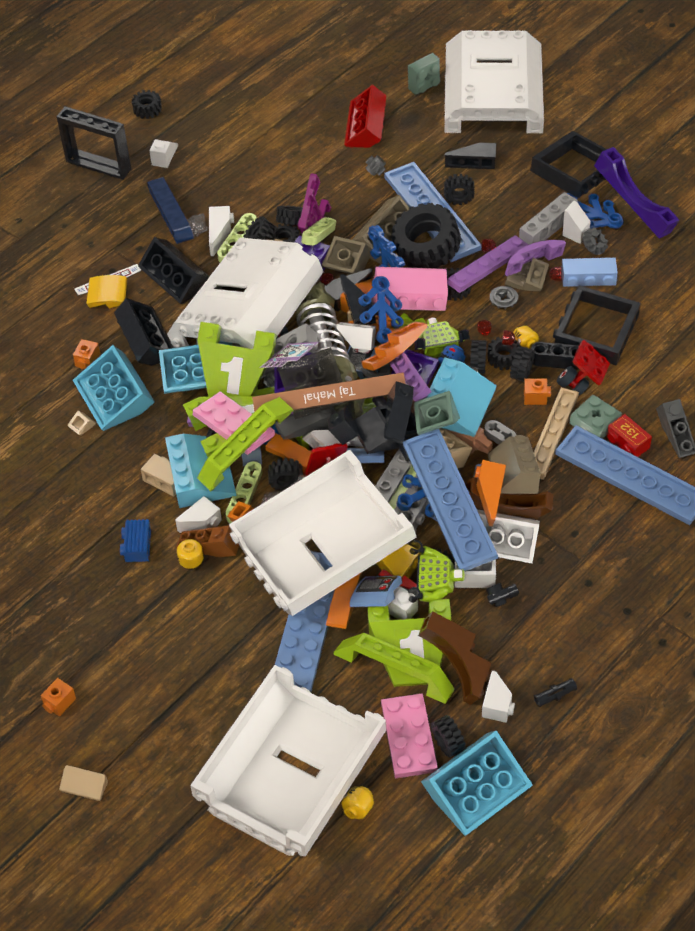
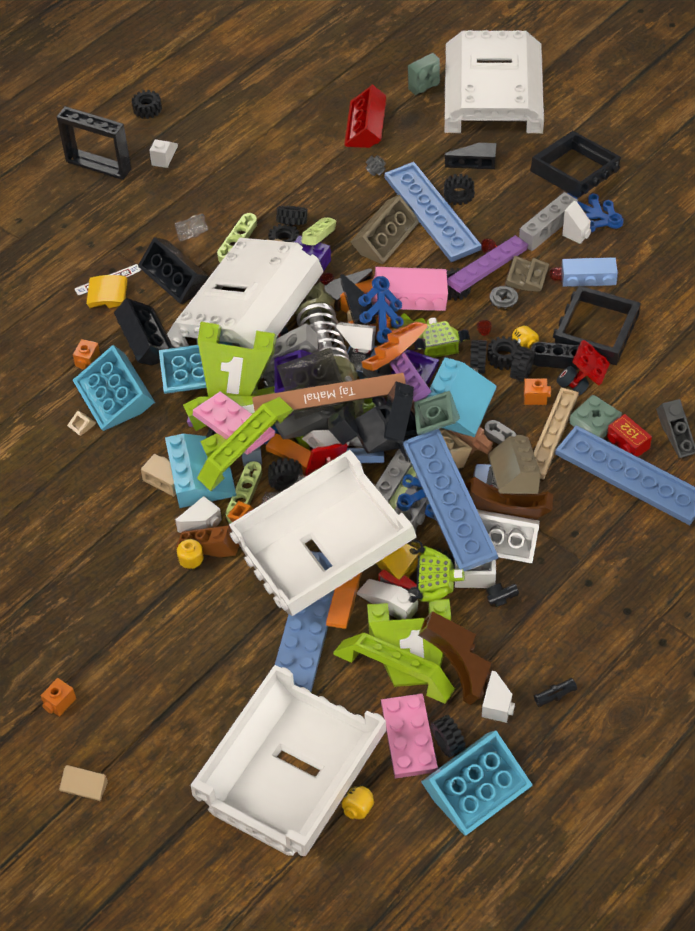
blue brick [120,519,151,562] -> none
dark blue beam [147,177,194,244] -> none
white slope [209,206,234,256] -> none
black tyre [243,216,275,240] -> none
sticker [260,342,319,368] -> none
magenta wing [298,173,331,233] -> none
dark tan slope [322,236,370,274] -> none
medium blue slope [349,576,402,607] -> none
blue plant [368,225,405,268] -> none
black tyre [391,203,461,269] -> none
blue head [438,344,465,364] -> none
orange slope [474,460,506,527] -> none
clear red hinge [502,330,516,345] -> none
medium lavender slope [505,240,566,276] -> none
dark grey gear [583,227,608,255] -> none
dark purple arch [594,147,679,239] -> none

